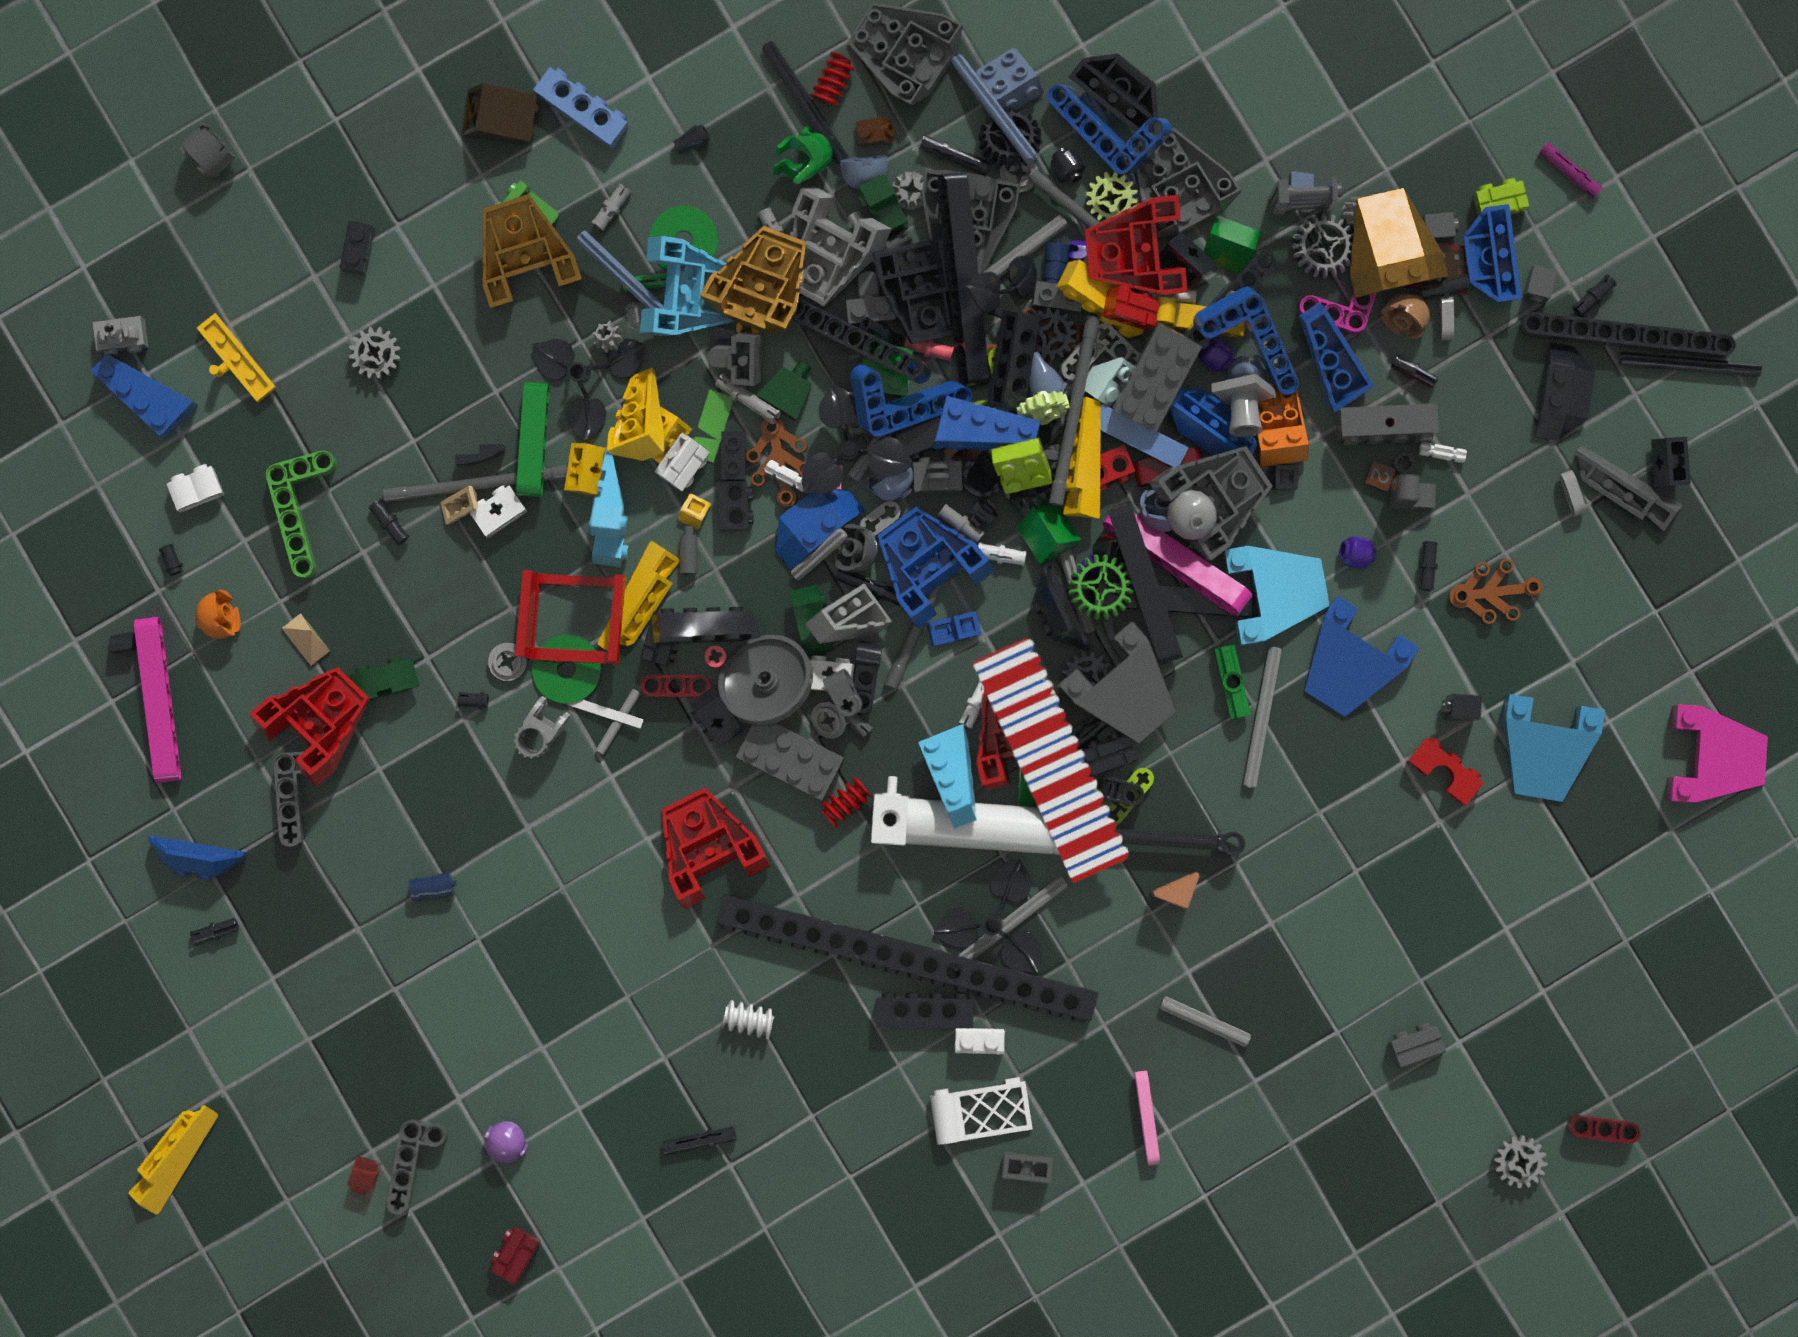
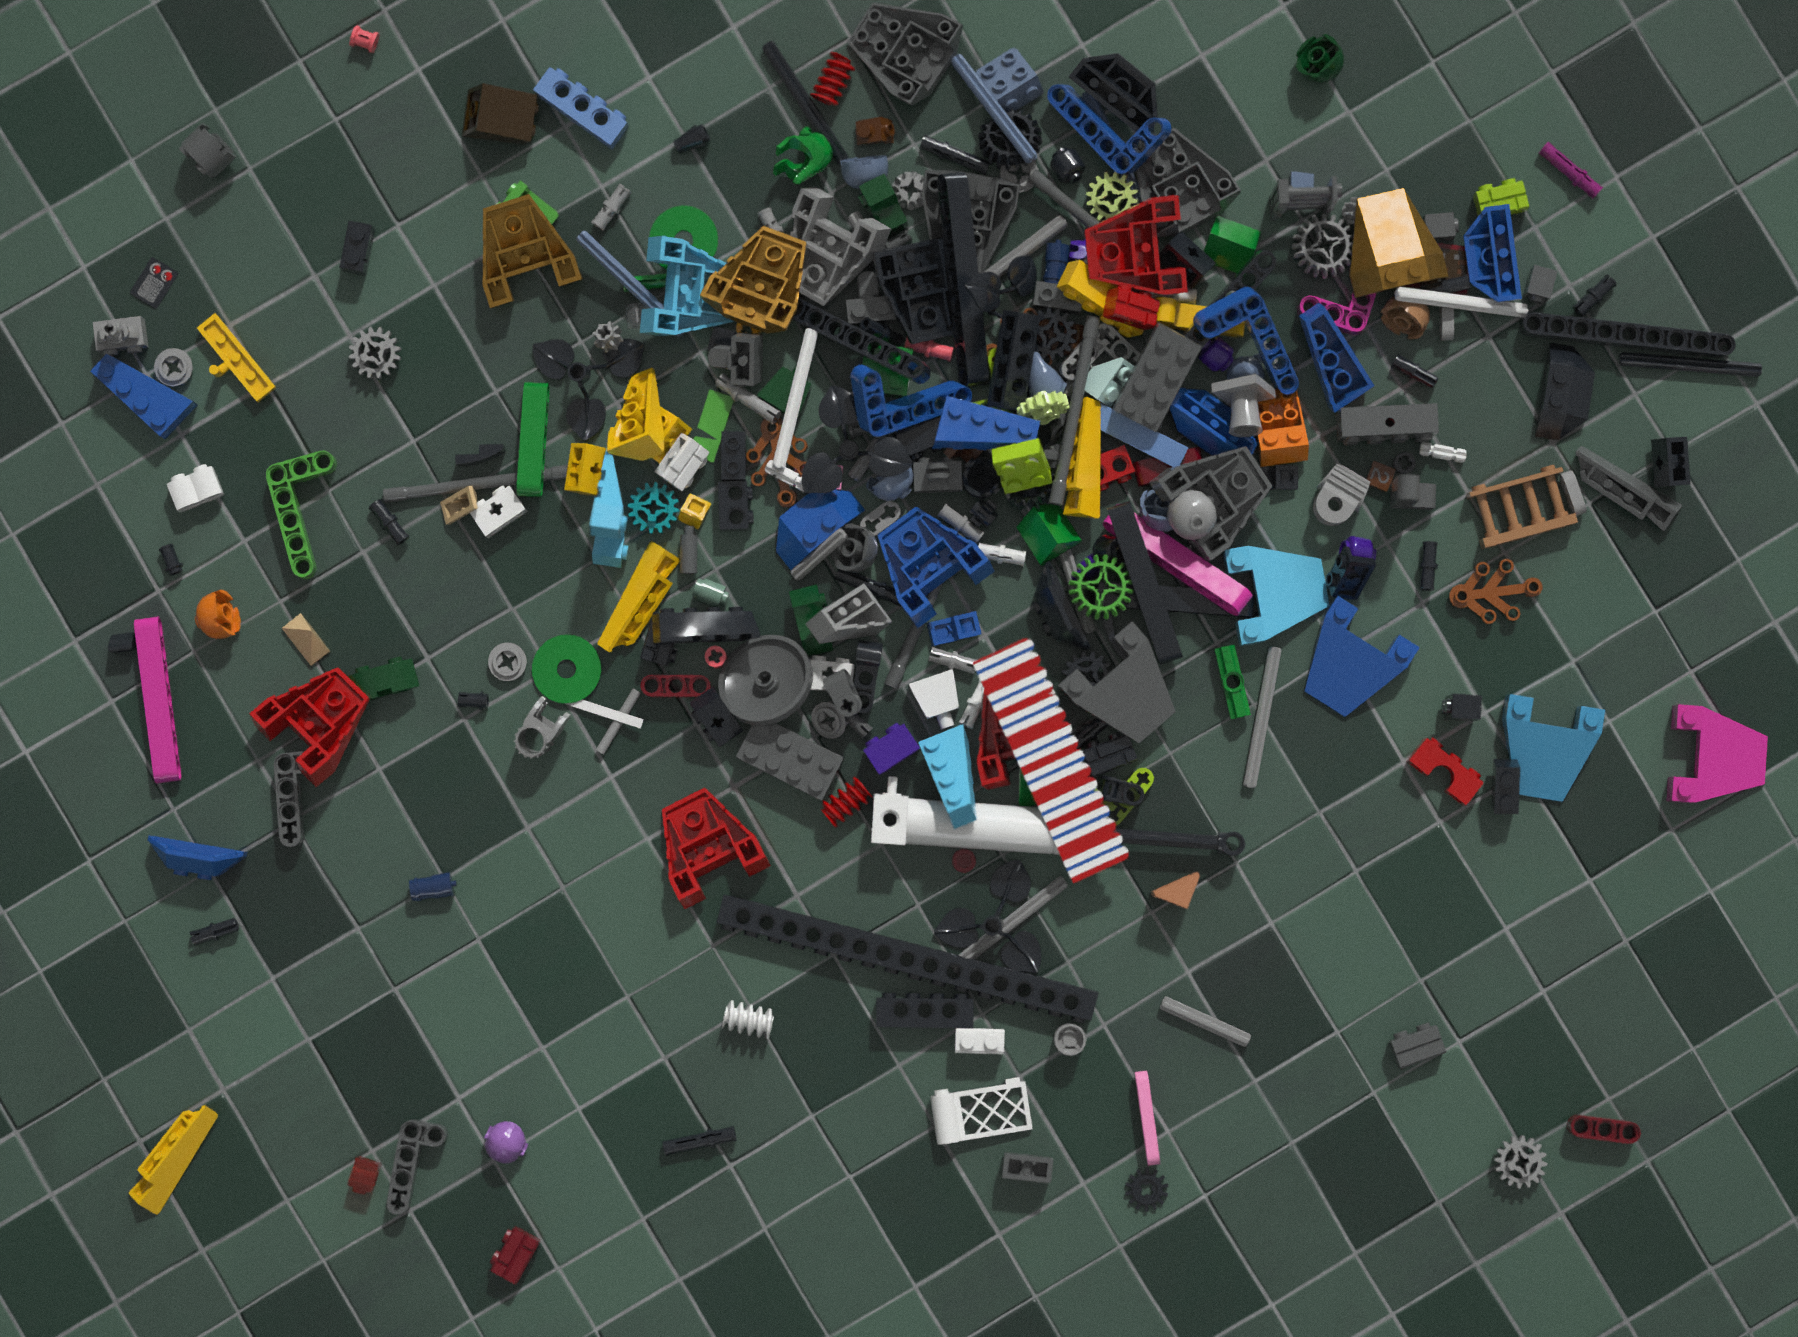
red piece [515,570,627,665] -> none
none -> black sticker [130,257,178,309]
none -> light grey gear [154,348,193,387]
none -> coral bush [349,25,379,53]
none -> teal gear [628,482,680,535]
none -> sand green brick [692,578,729,607]
none -> white axle [773,328,818,469]
none -> dark purple brick [863,723,920,776]
none -> white torso [909,669,959,729]
none -> light grey pin [928,646,978,675]
none -> dark red tile [952,849,976,873]
none -> light grey wheel [1053,1023,1086,1056]
none -> black gear [1125,1167,1168,1211]
none -> dark green cylinder [1295,34,1344,83]
none -> light grey piece [1313,462,1370,526]
none -> black bracket [1326,546,1376,600]
none -> white axle [1394,286,1528,318]
none -> medium nougat fence [1466,465,1578,550]
none -> black brick [1492,759,1520,814]

